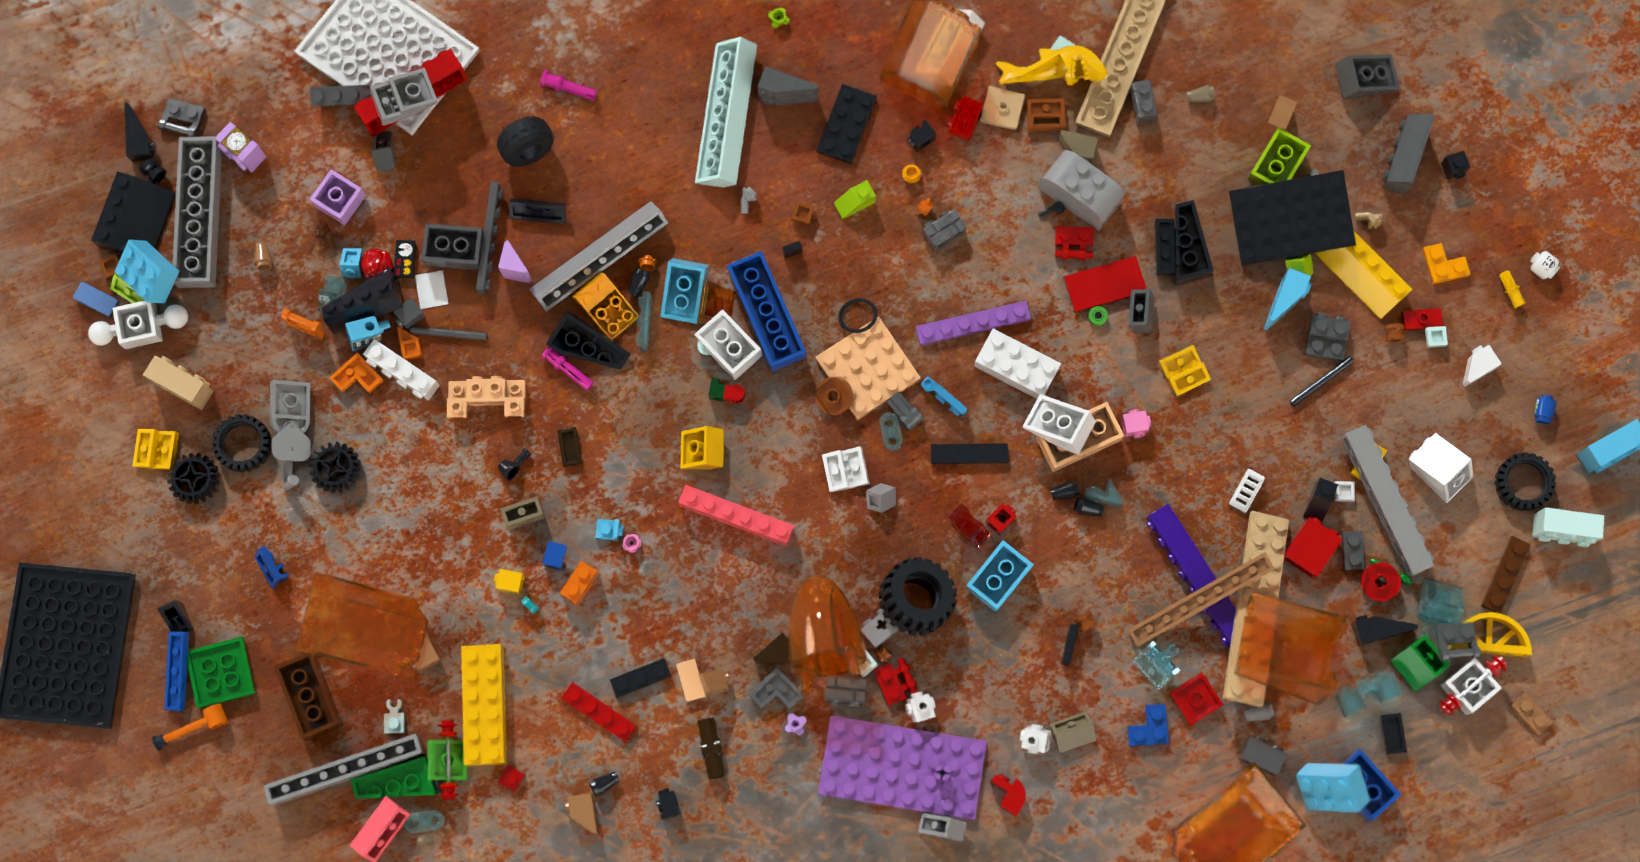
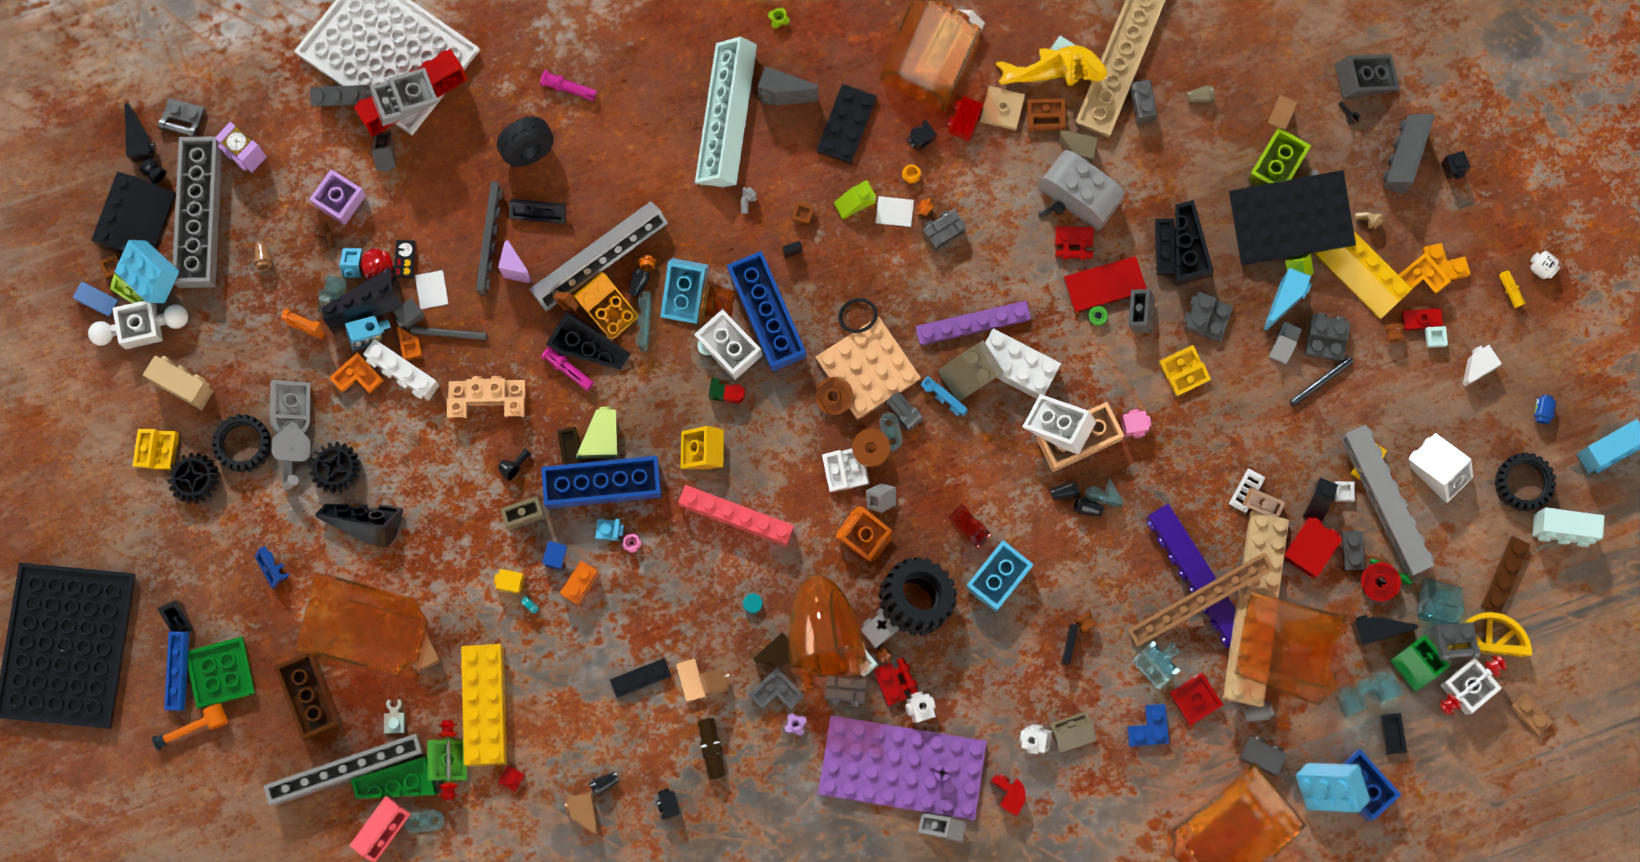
dark grey brick [421,224,484,270] -> none
red plate [561,682,637,743] -> none
black tile [931,443,1008,464] -> none
red brick [985,503,1017,536] -> none
none -> black wedge [315,504,403,548]
none -> blue brick [541,456,662,509]
none -> dark orange plate [553,291,579,311]
none -> yellowish green slope [576,407,617,459]
none -> teal tile [743,593,763,614]
none -> orange slope [836,506,893,562]
none -> dark orange tile [852,429,891,468]
none -> white sticker [876,196,914,227]
none -> dark tan slope [937,340,1004,401]
none -> dark grey plate [1183,292,1234,343]
none -> medium nougat plate [1242,487,1286,517]
none -> light grey slope [1269,322,1302,364]
none -> black hand [1339,101,1360,125]
none -> light orange plate [1399,252,1451,294]

